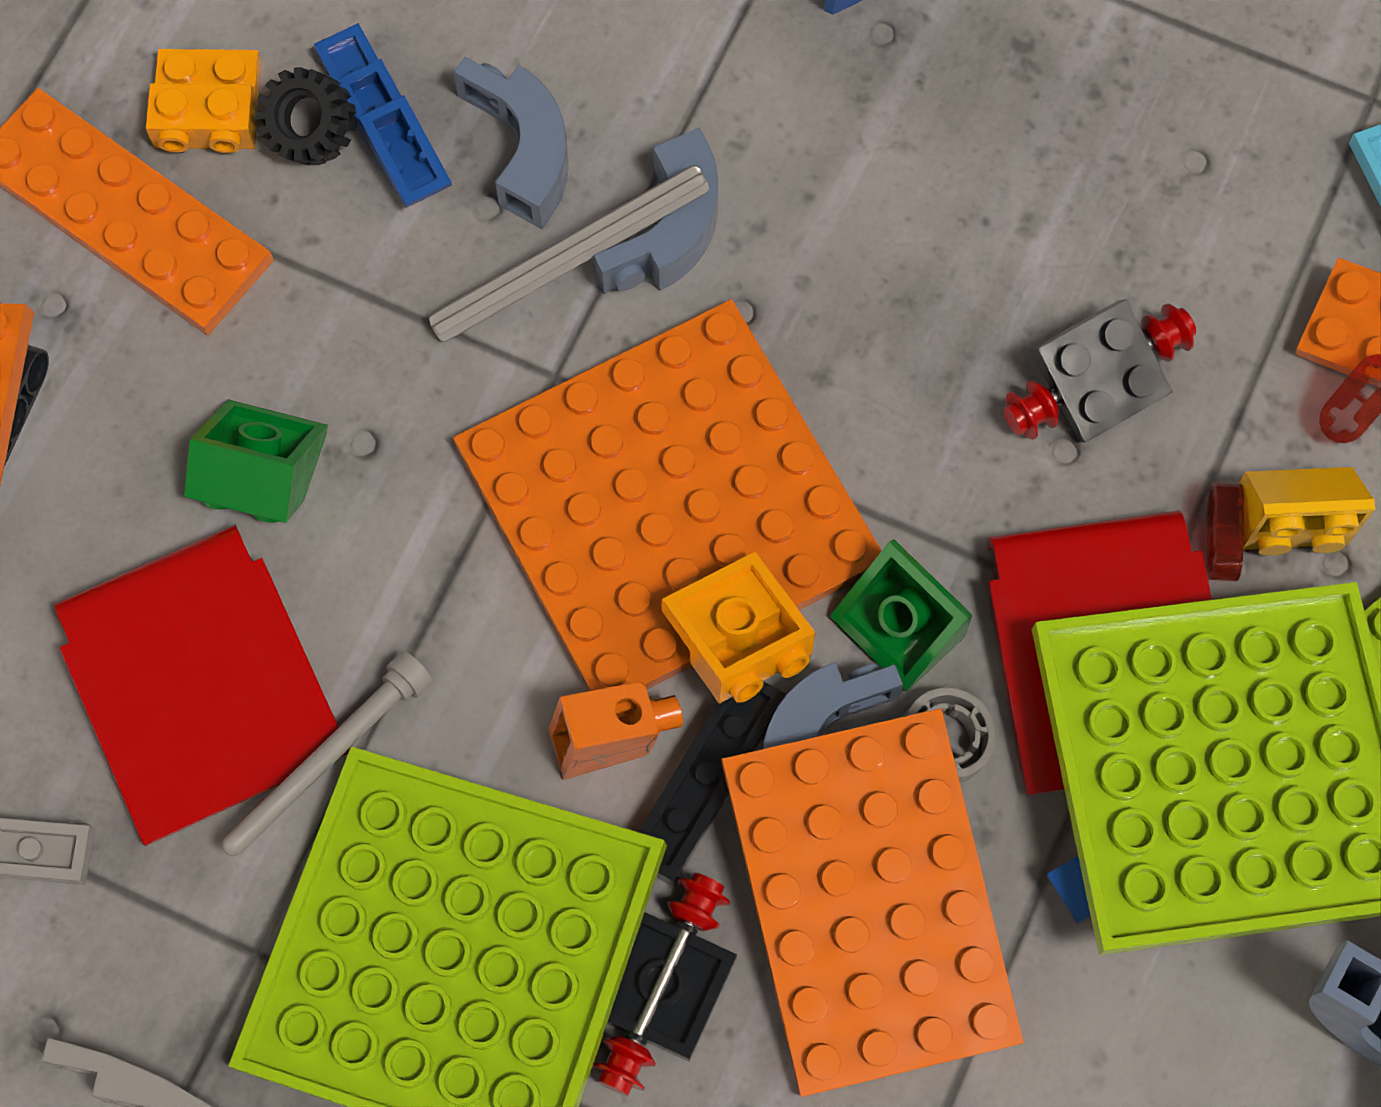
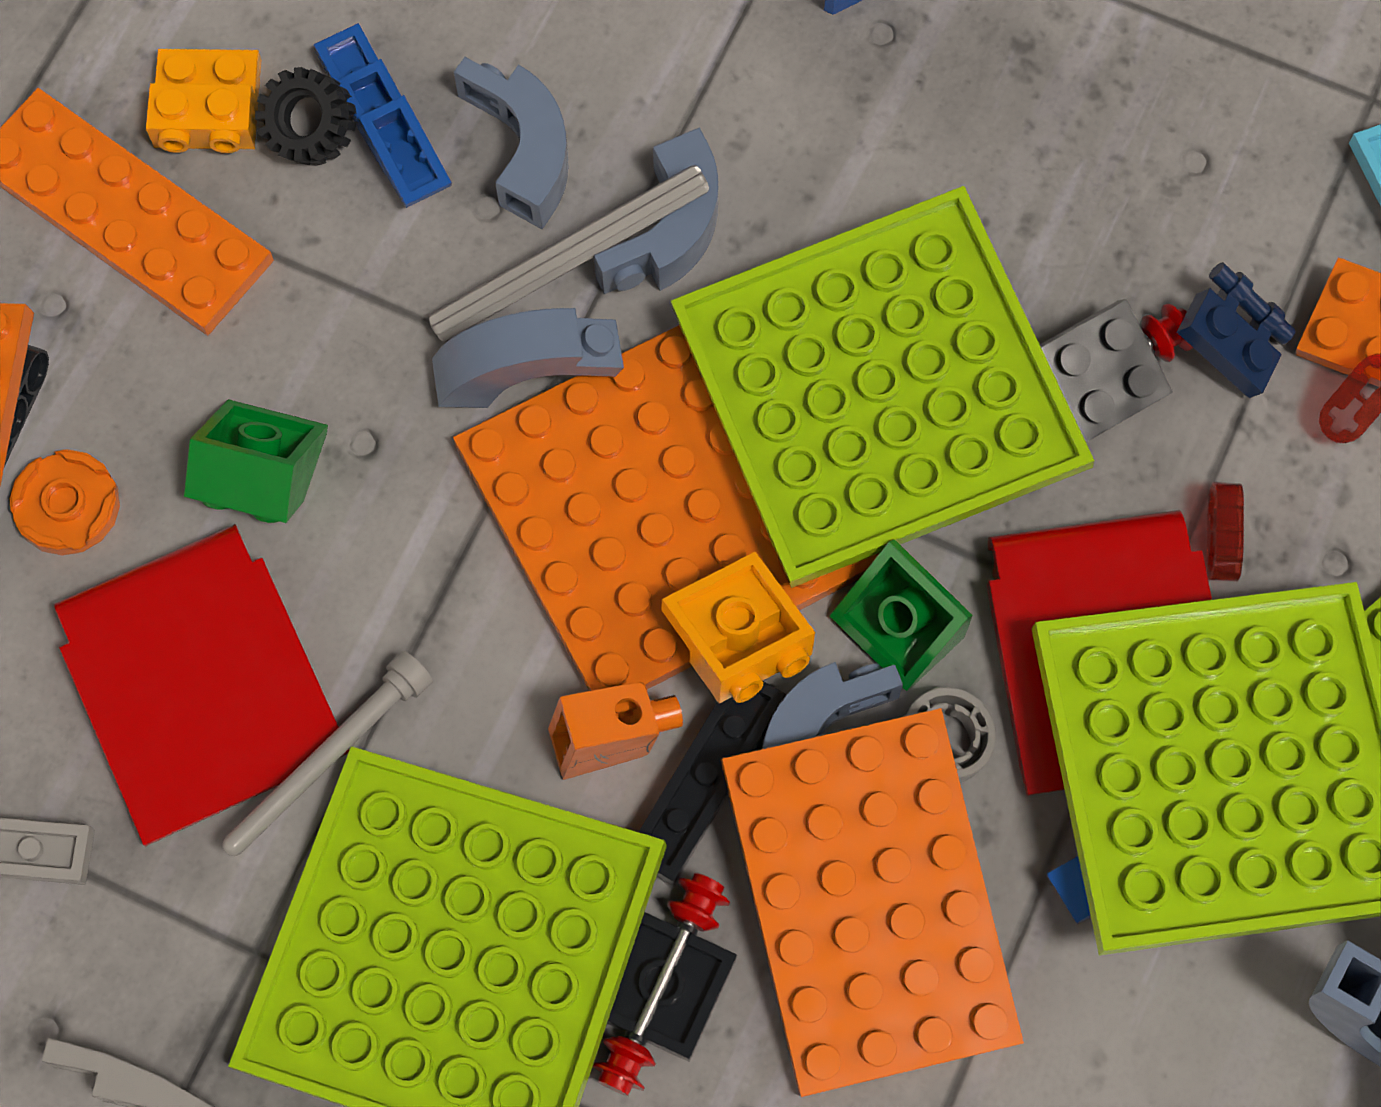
yellow slope [1234,467,1375,556] -> none
none -> orange tile [9,449,120,556]
none -> sand blue arch [432,308,624,408]
none -> lime plate [671,186,1094,588]
none -> dark blue plate [1177,262,1296,398]

